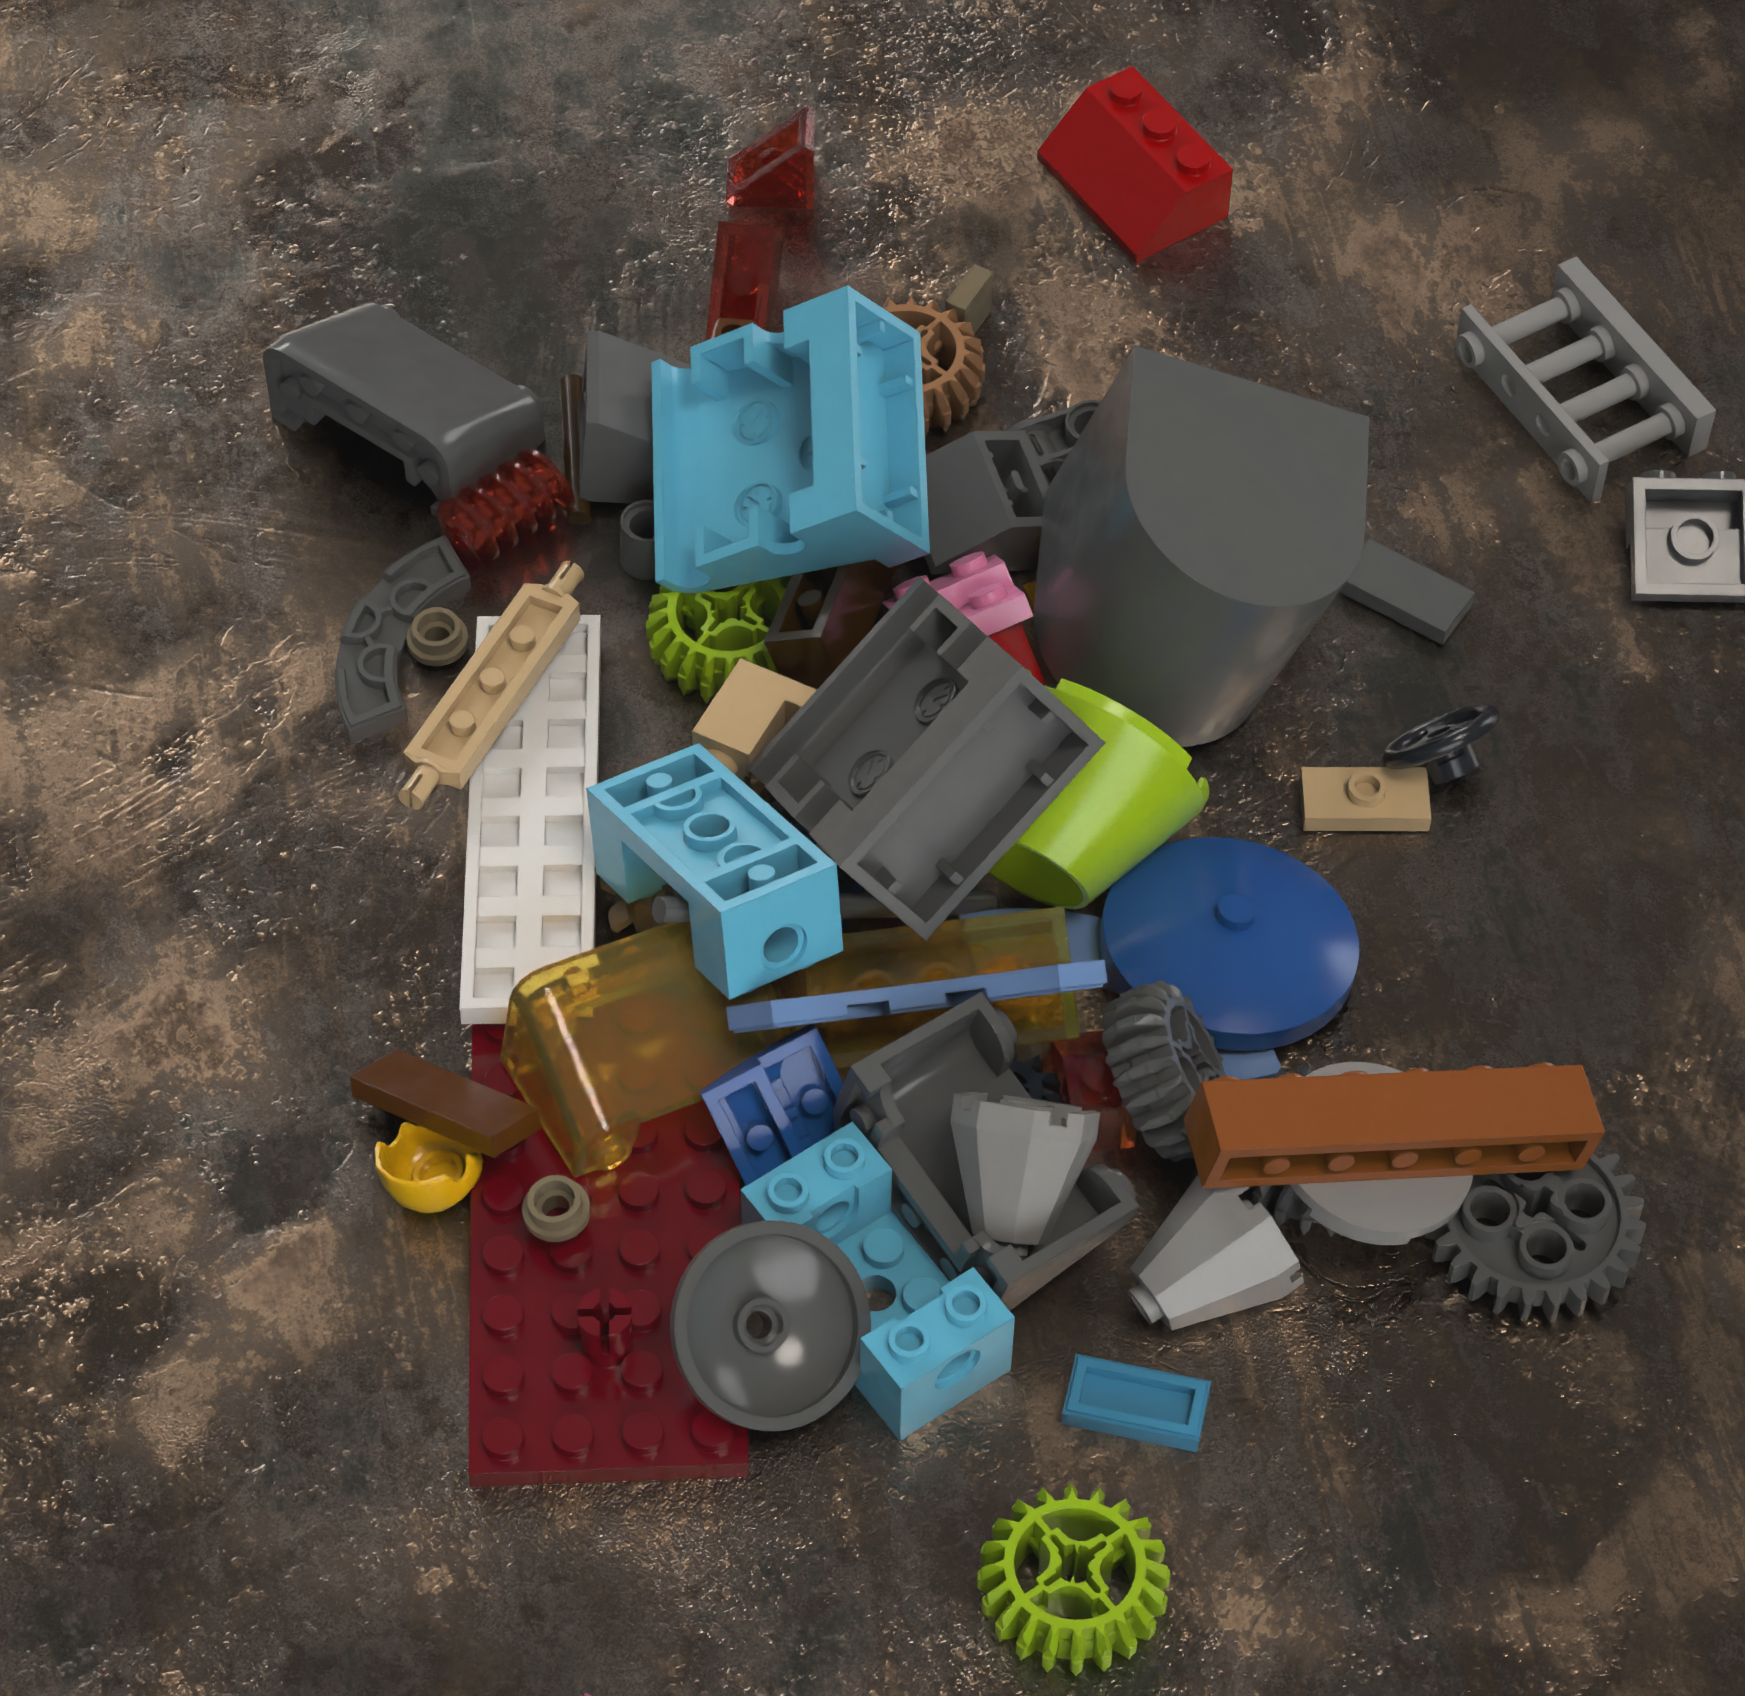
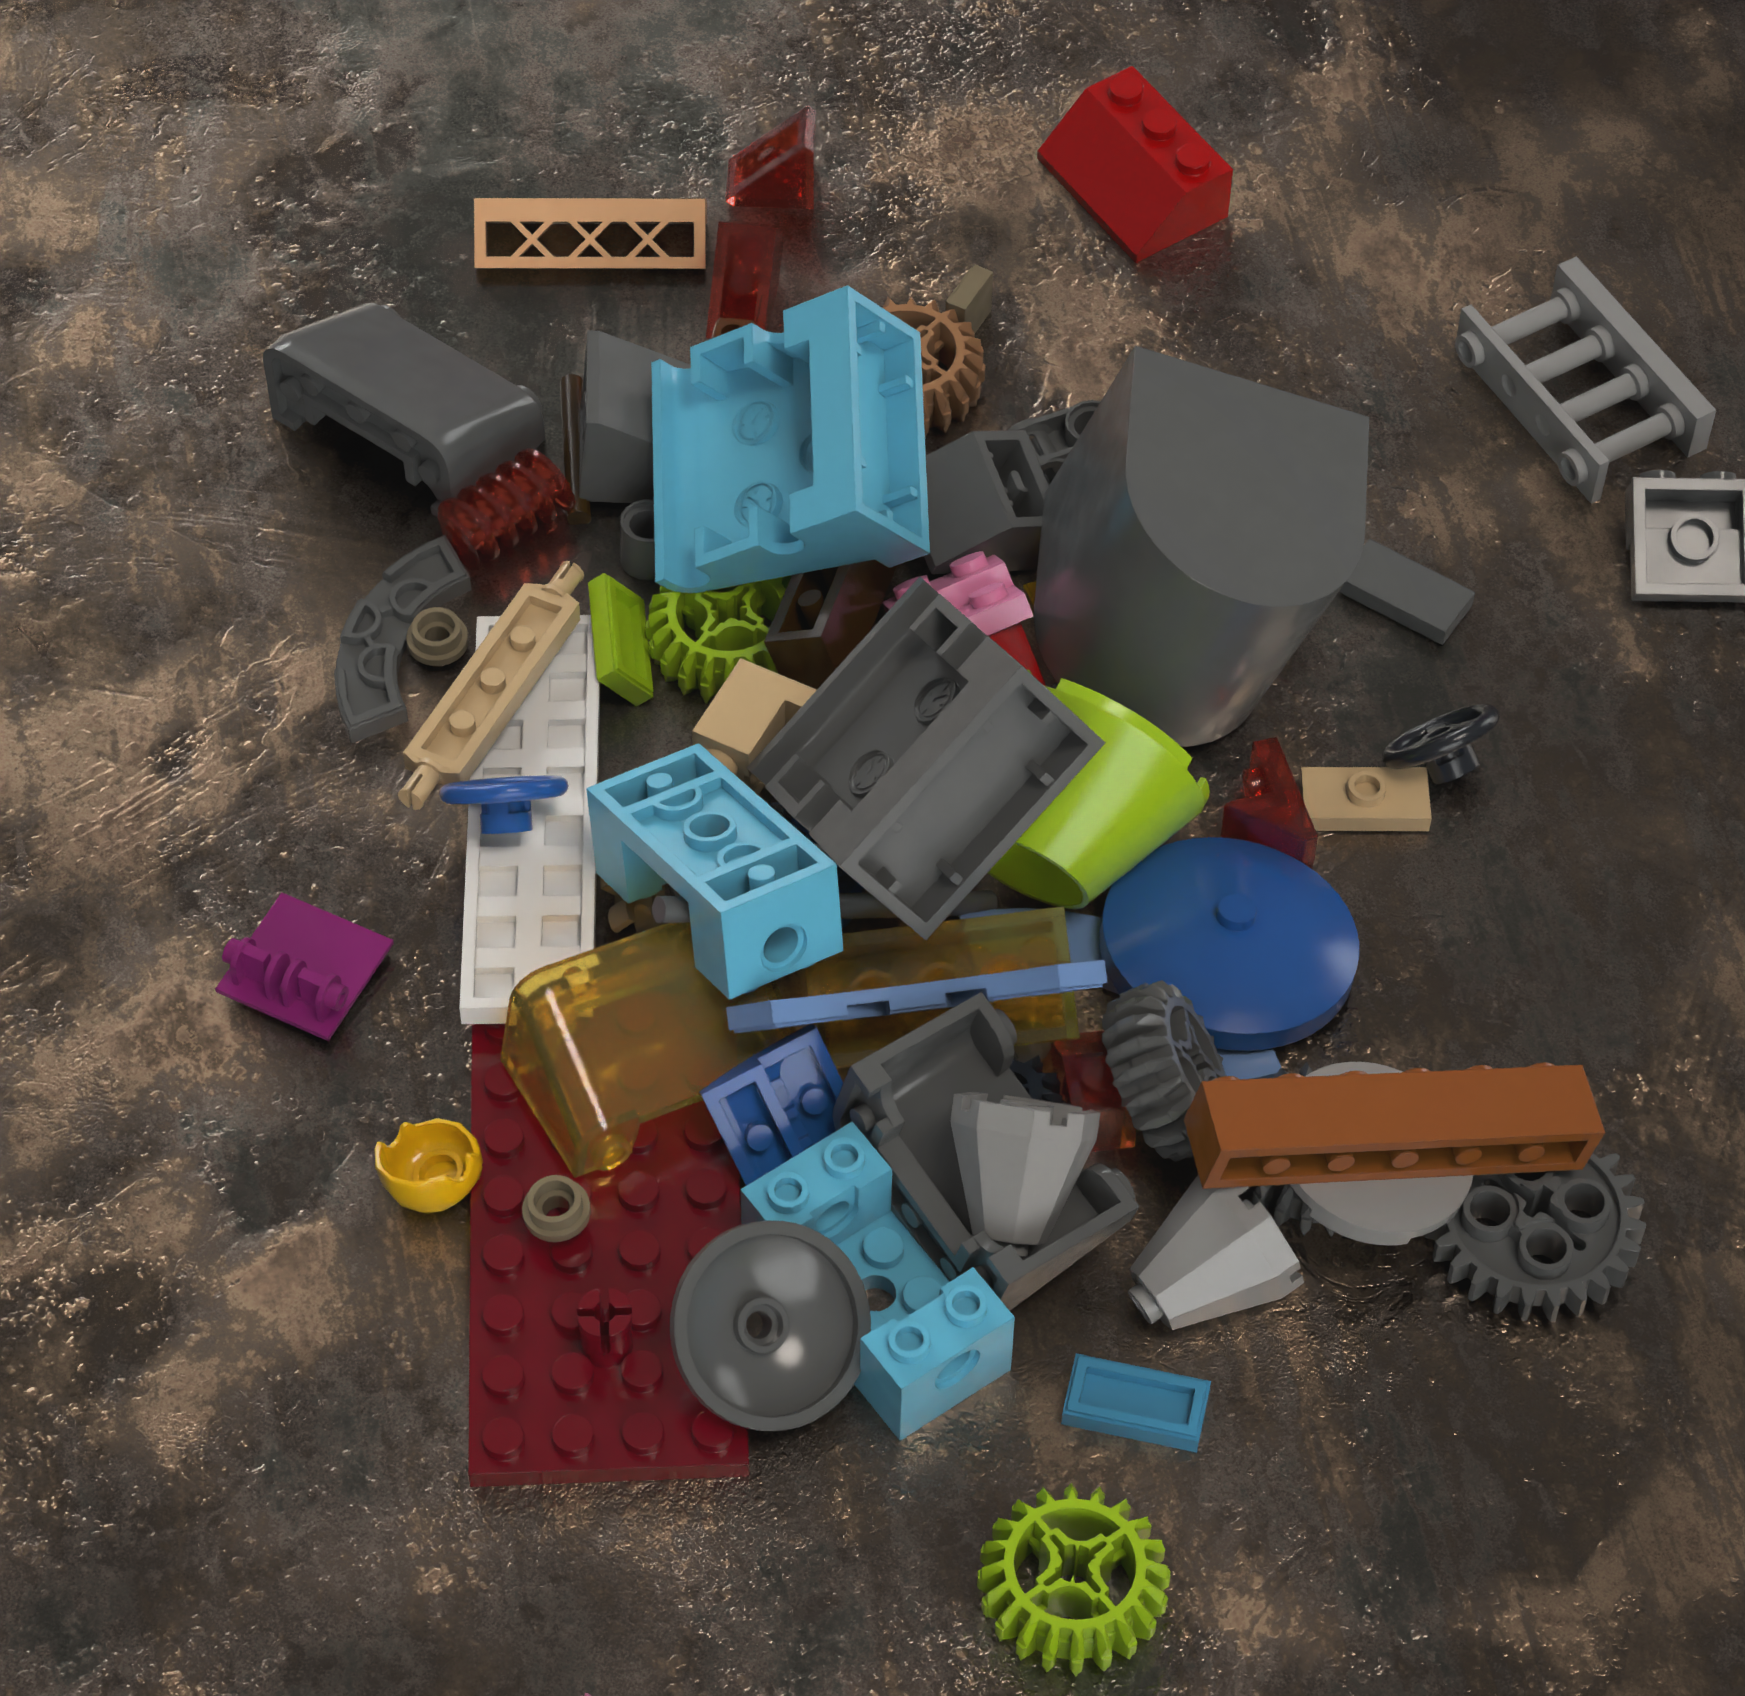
reddish brown tile [350,1049,541,1158] -> none
none -> magenta hinge [215,892,394,1041]
none -> blue piece [439,775,569,834]
none -> light nougat fence [474,198,707,269]
none -> lime tile [588,573,654,706]
none -> clear red slope [1220,737,1318,869]

